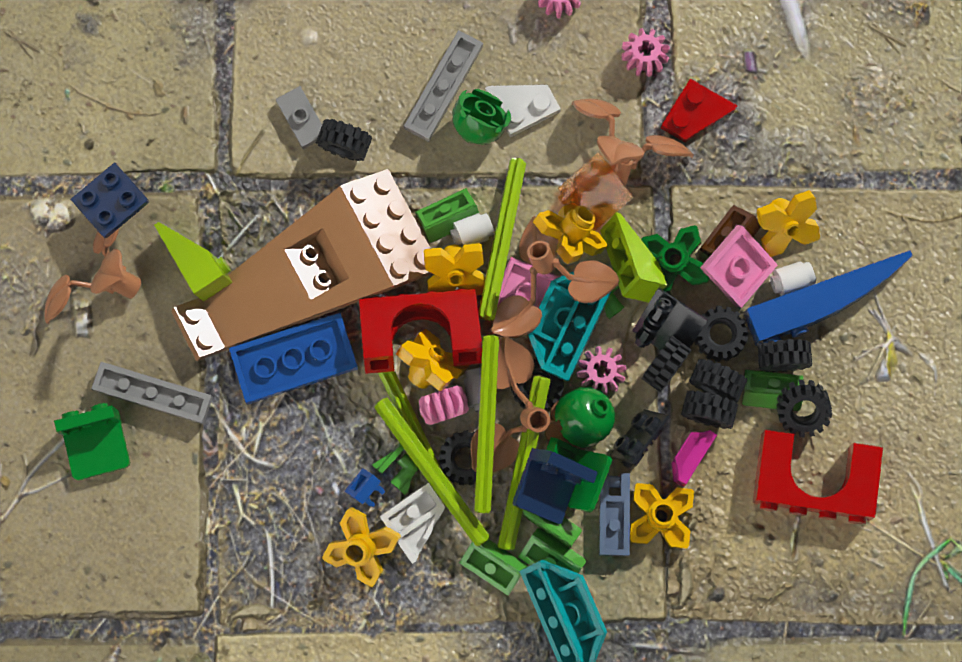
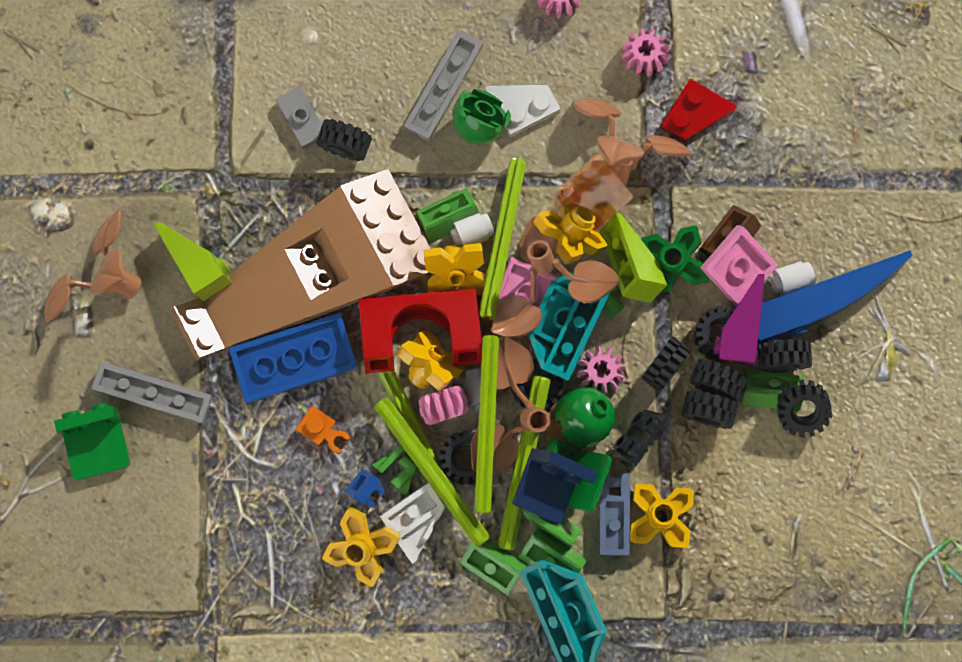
dark blue bracket [70,162,149,238] -> none
black hinge [632,288,708,350] -> none
dark pink slope [671,430,717,488] -> none
red arch [753,430,883,524] -> none
yellow plant [757,190,820,257] -> none
none -> orange plate [296,405,350,454]
none -> magenta slope [714,274,765,366]

